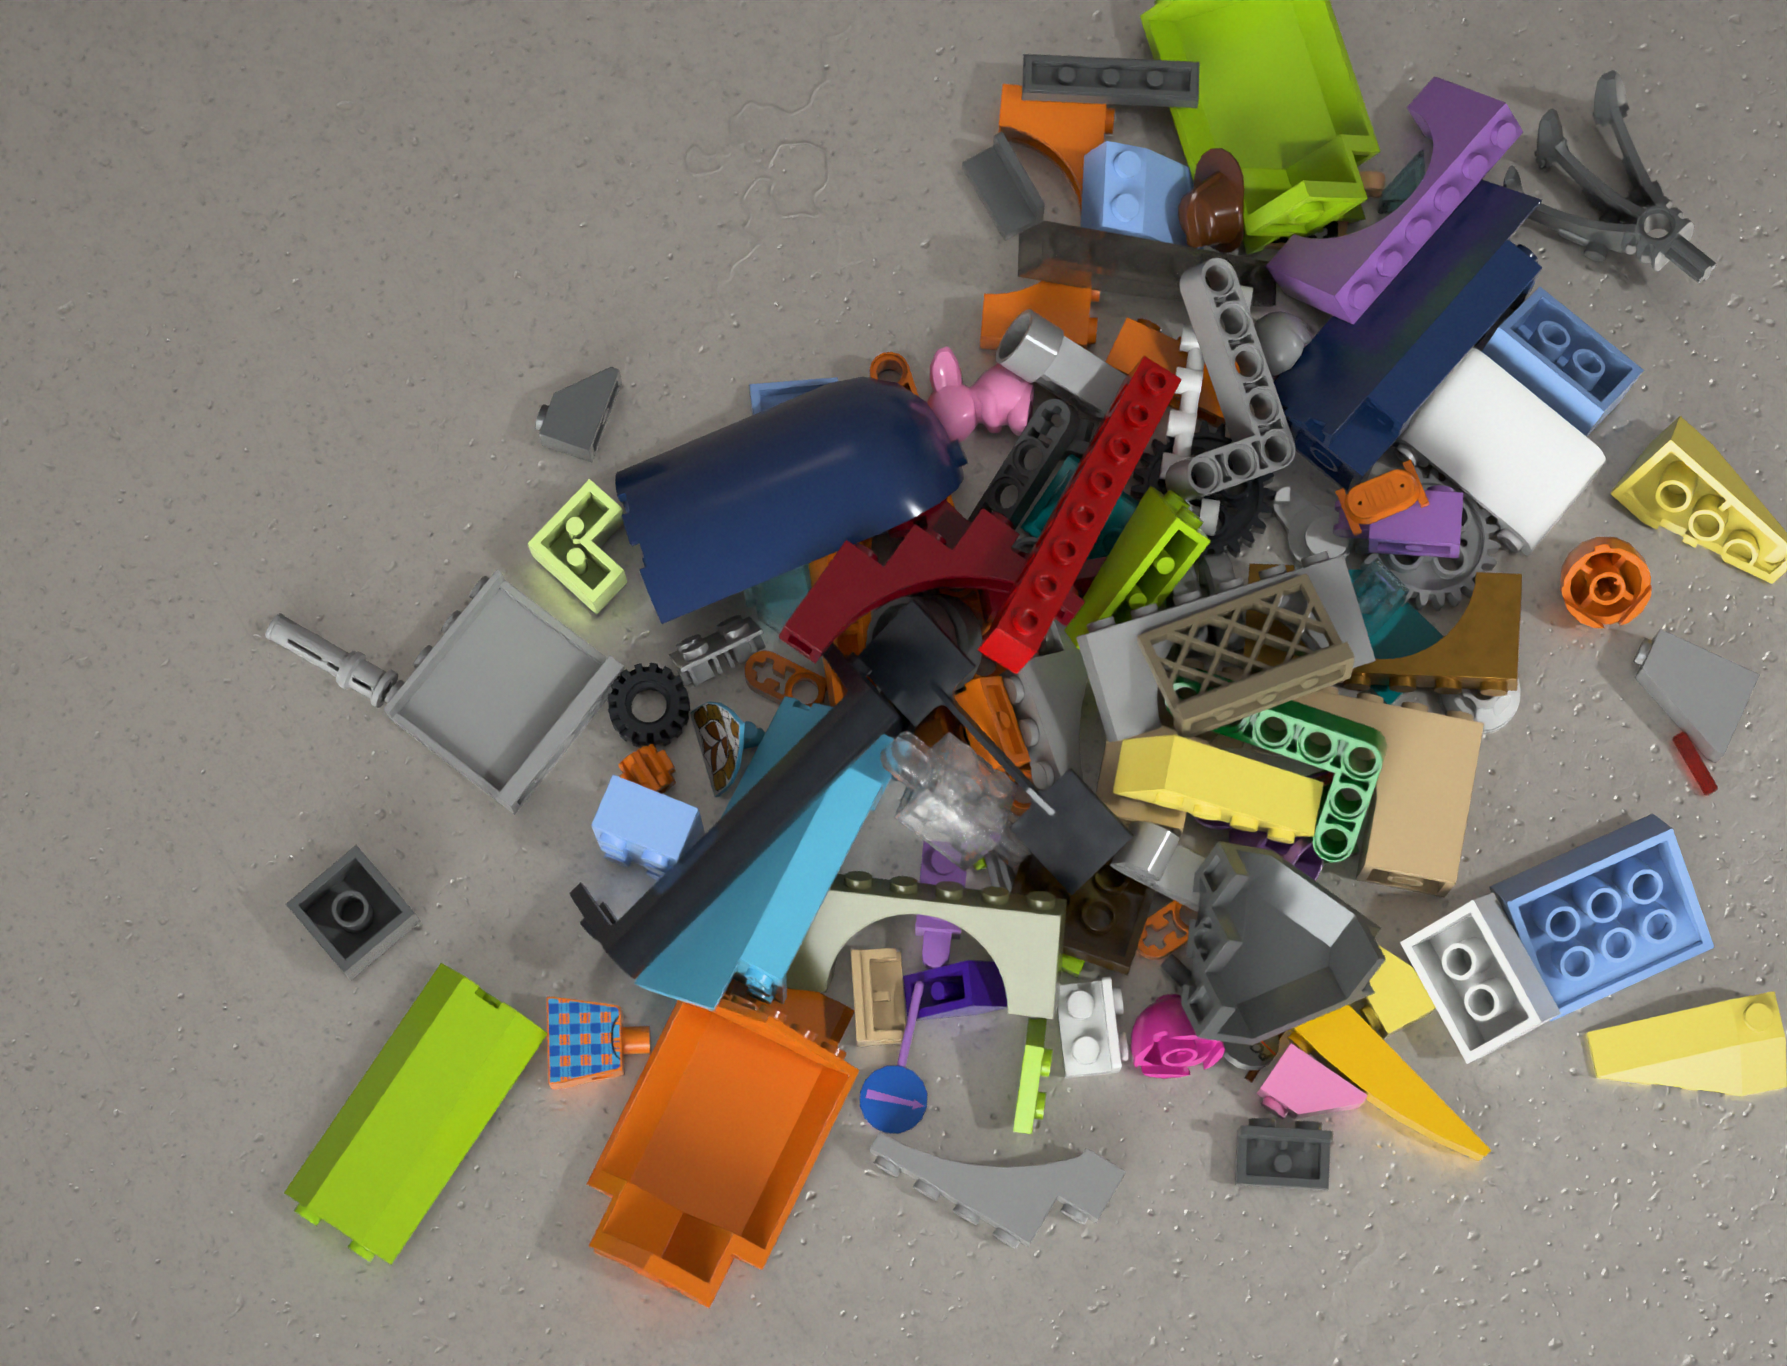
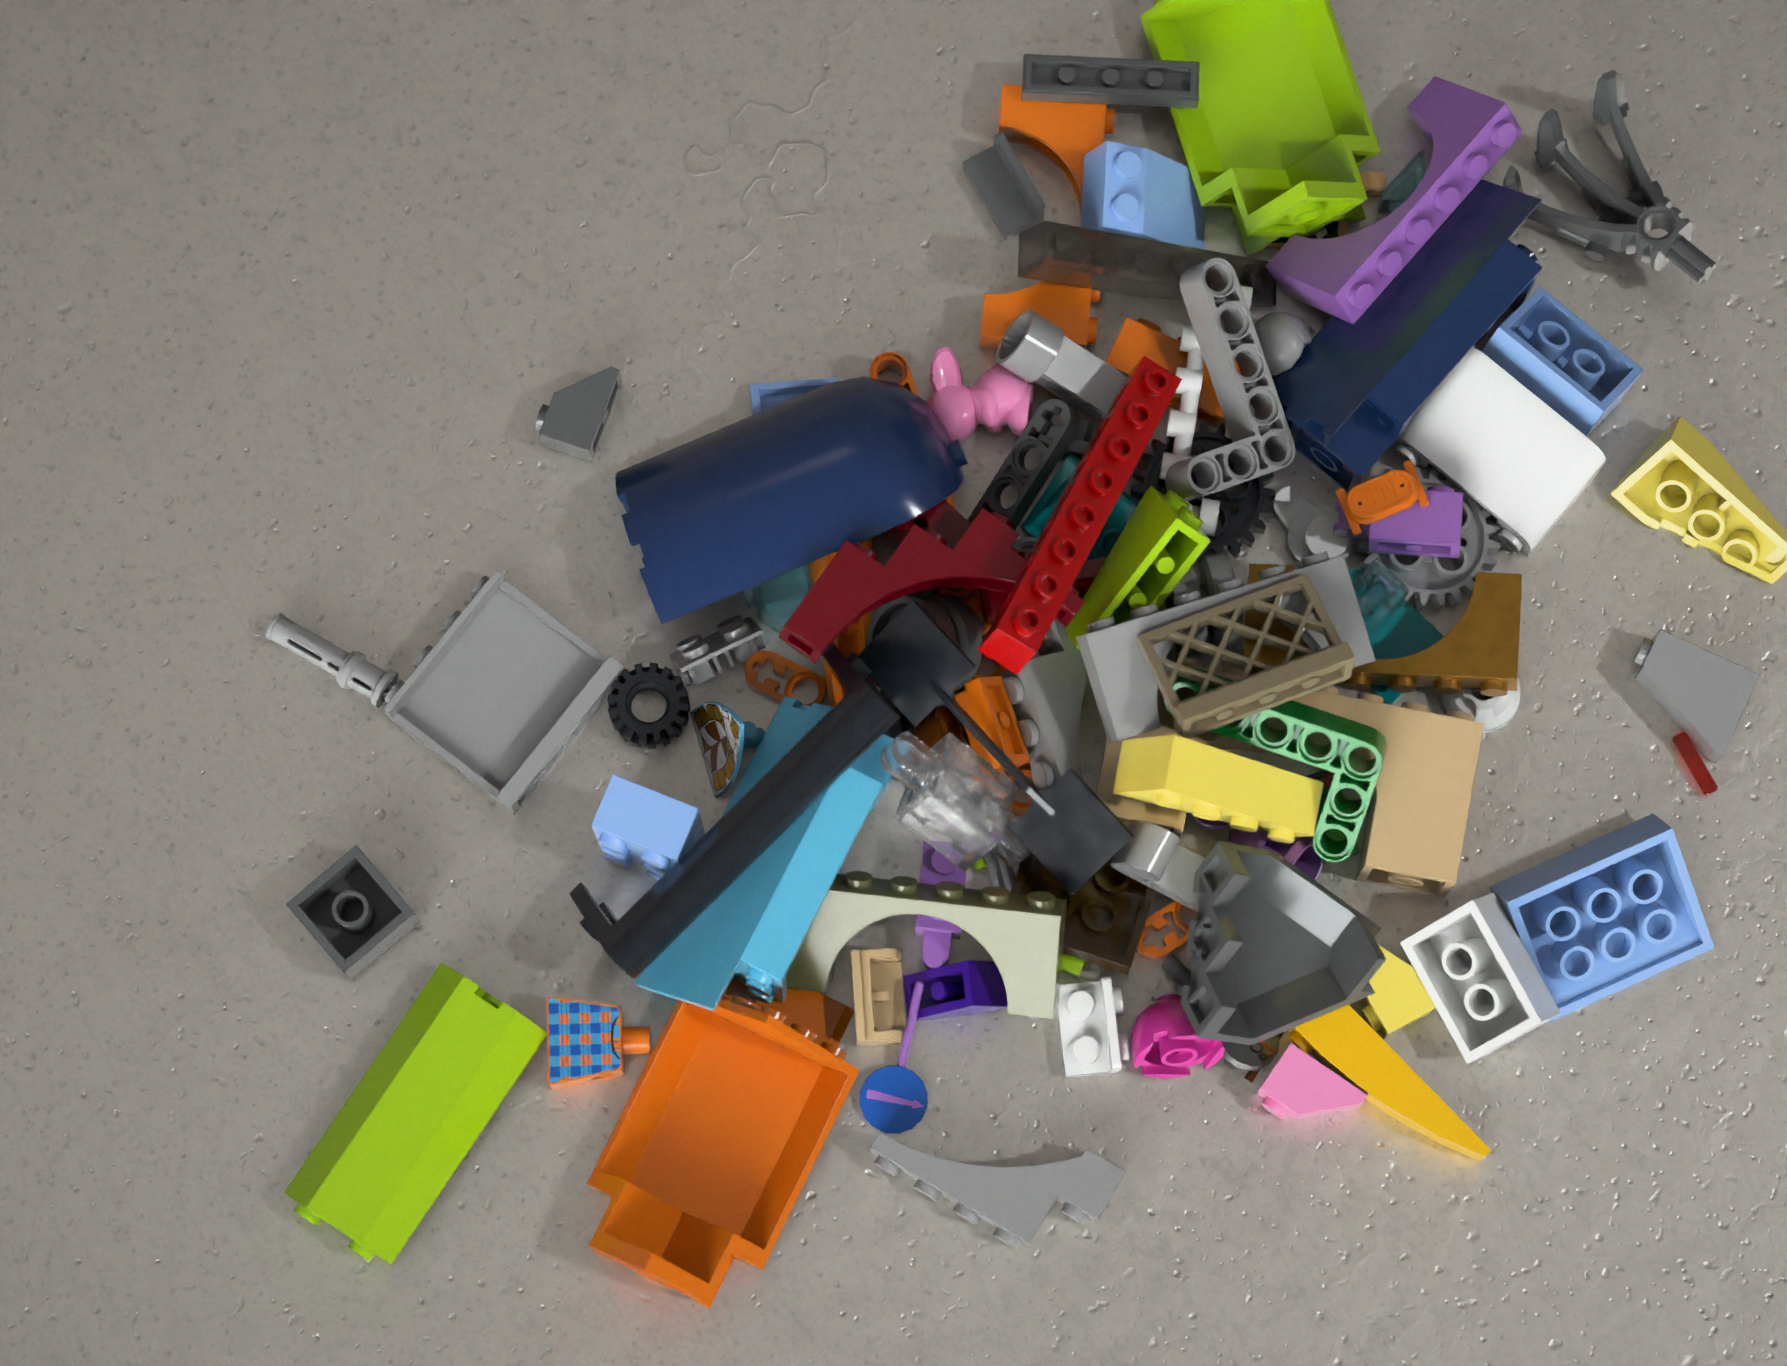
yellowish green brick [528,479,627,614] -> none
orange gear [618,744,676,794] -> none
wing [1013,1018,1053,1134] -> none
reddish brown piece [1178,148,1244,253] -> none
dark grey bracket [1235,1118,1333,1191] -> none
orange cylinder [1560,537,1652,628] -> none
light yellow wedge [1586,991,1787,1096] -> none

